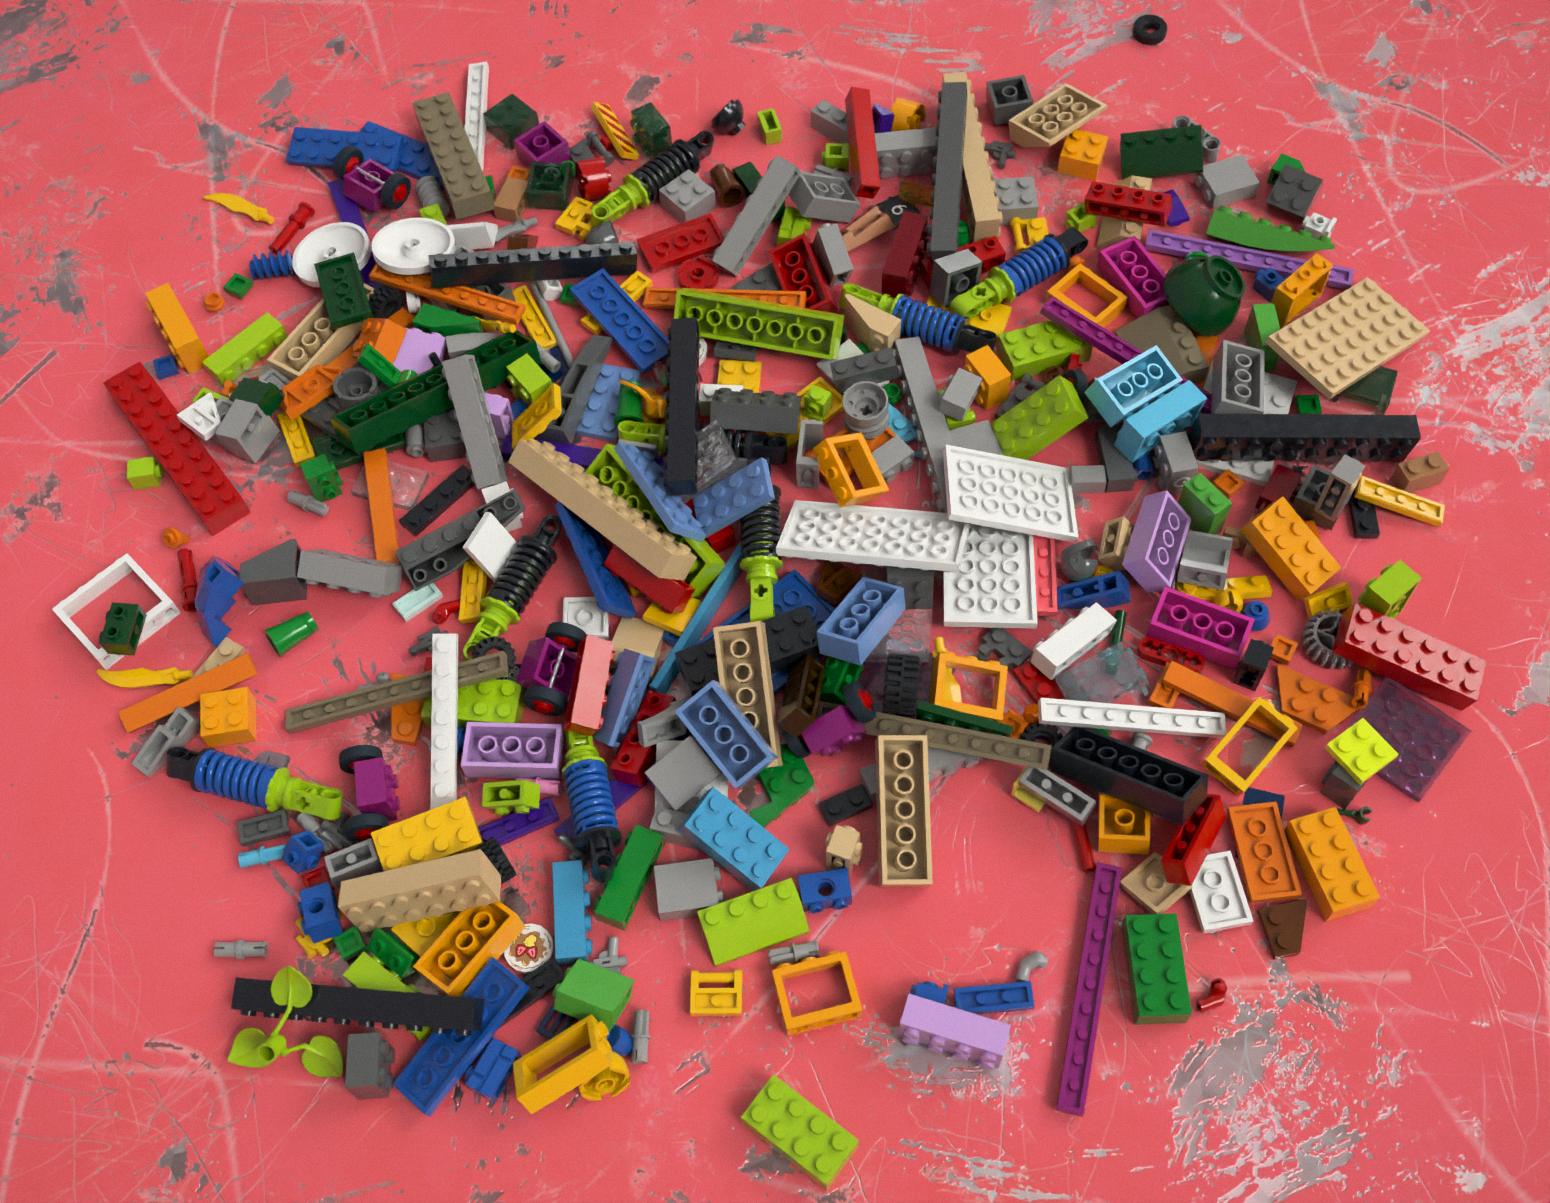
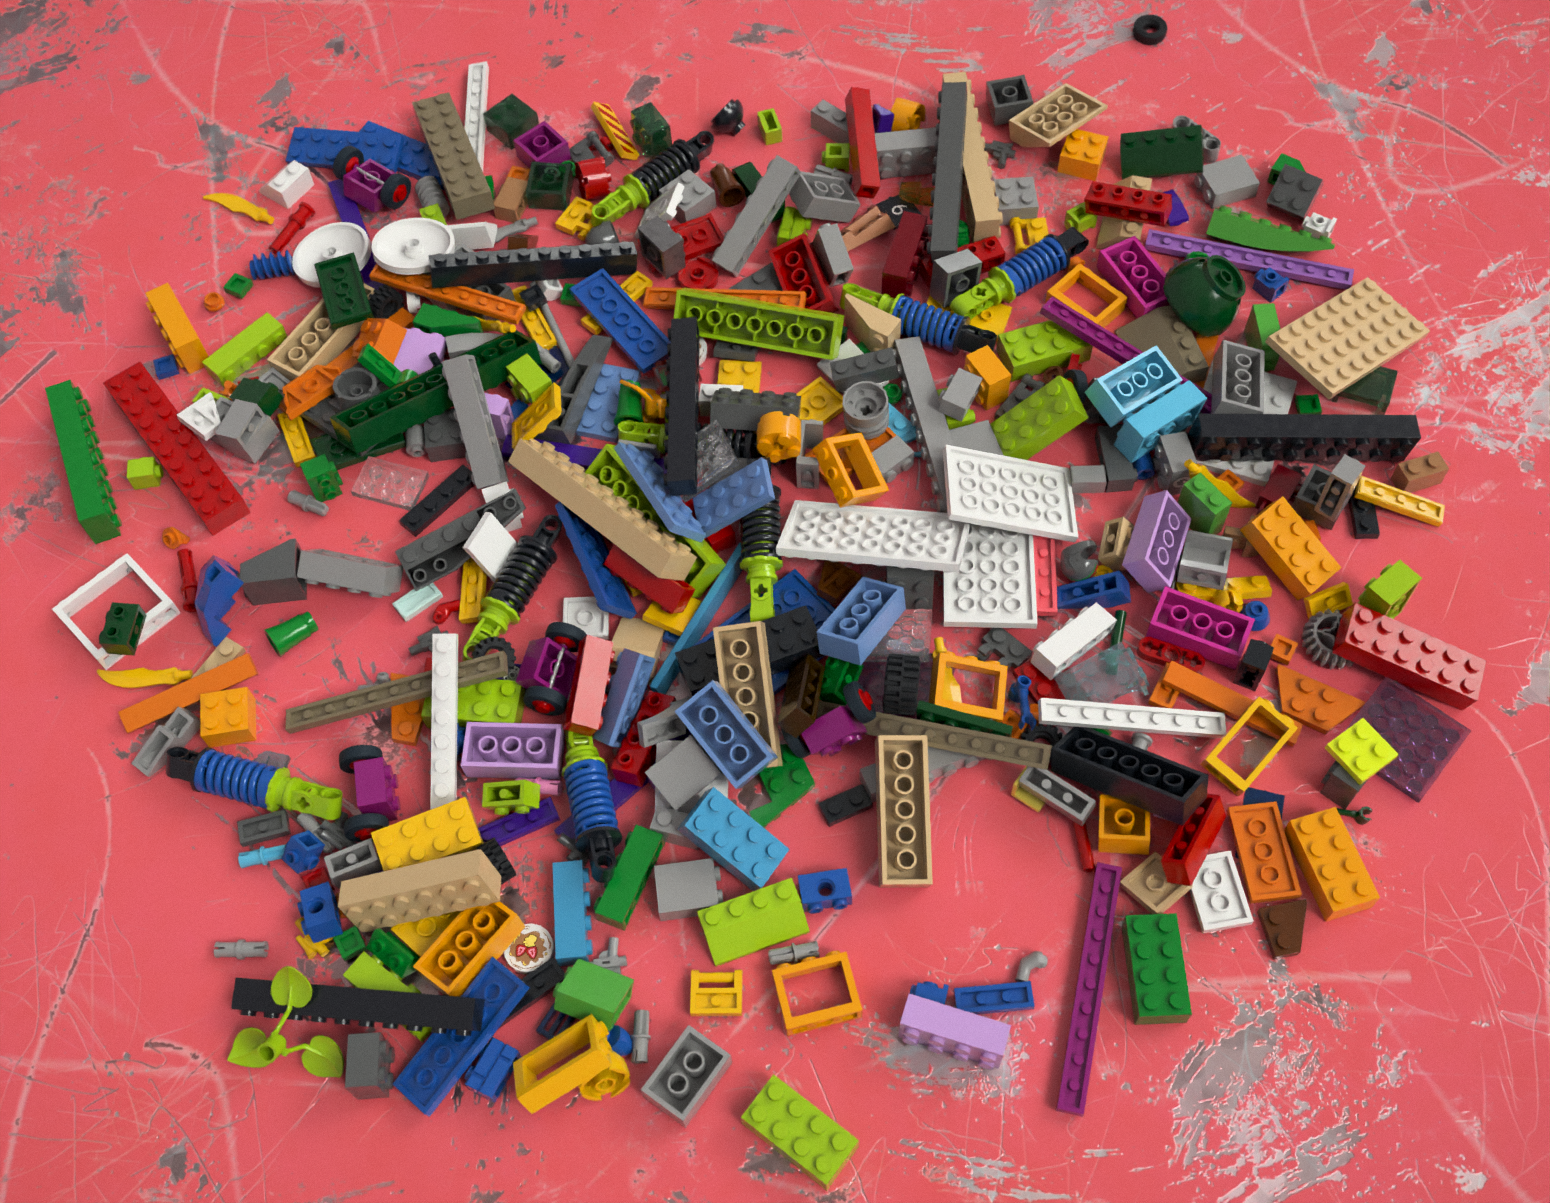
orange tile [363,448,401,565] -> none
lime brick [803,385,832,421] -> none
tan brick [825,825,863,876] -> none
red arm [1196,978,1227,1013] -> none
light orange window [1271,253,1333,329] -> none
orange axle [1351,668,1372,709] -> none
none -> green brick [45,380,122,544]
none -> white slope [259,160,315,209]
none -> black plate [519,284,548,312]
none -> white plate [634,182,684,239]
none -> flat silver brick [638,216,686,279]
none -> light grey brick [641,1025,732,1128]
none -> light orange brick [757,411,801,463]
none -> blue brick [1008,675,1036,731]
none -> yellow sword [1184,459,1256,508]

